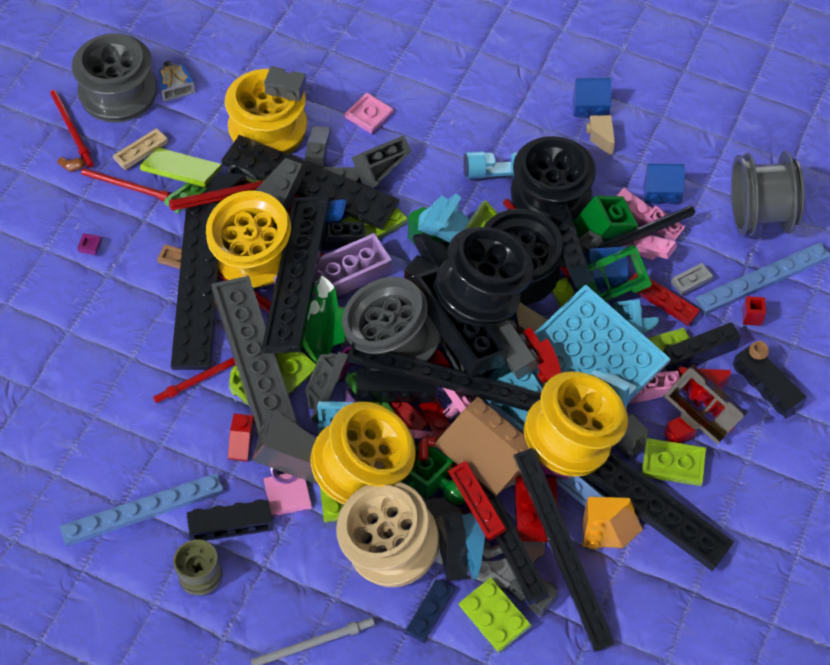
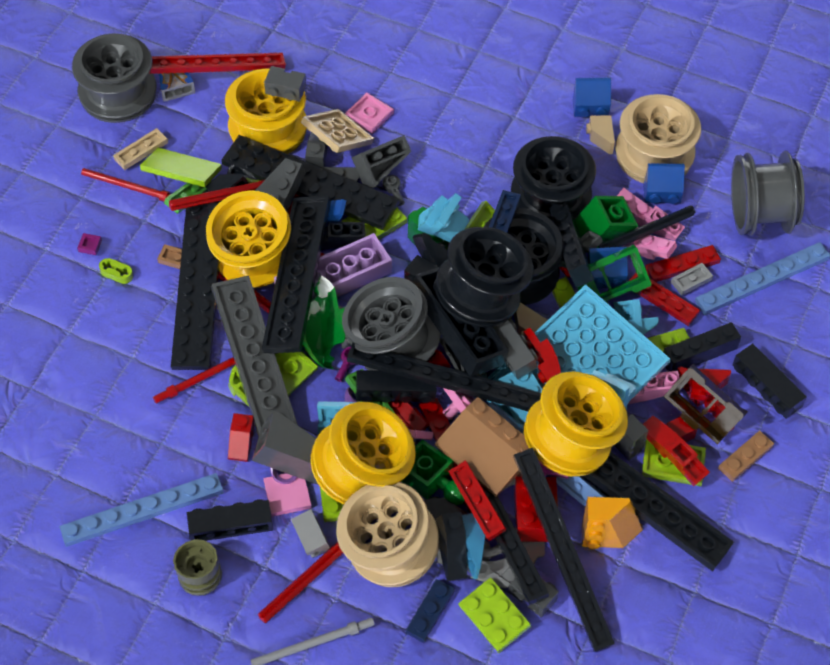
red bar [50,90,94,168] -> none
dark orange arm [57,157,85,172] -> none
dark grey wing [305,352,348,423] -> none
red arm [418,435,437,461] -> none
medium azure piece [463,151,517,179] -> none
red brick [742,296,766,326] -> none
medium nougat plate [749,341,769,360] -> none
none -> lime beam [99,258,133,284]
none -> red plate [149,53,286,74]
none -> red axle [258,542,343,623]
none -> light grey hinge [291,509,330,558]
none -> tan plate [301,109,374,153]
none -> dark grey plate [382,175,405,206]
none -> dark blue plate [489,190,521,233]
none -> tan wheel [615,94,701,183]
none -> red slope [643,415,710,486]
none -> red plate [645,245,721,282]
none -> medium nougat plate [718,430,774,482]

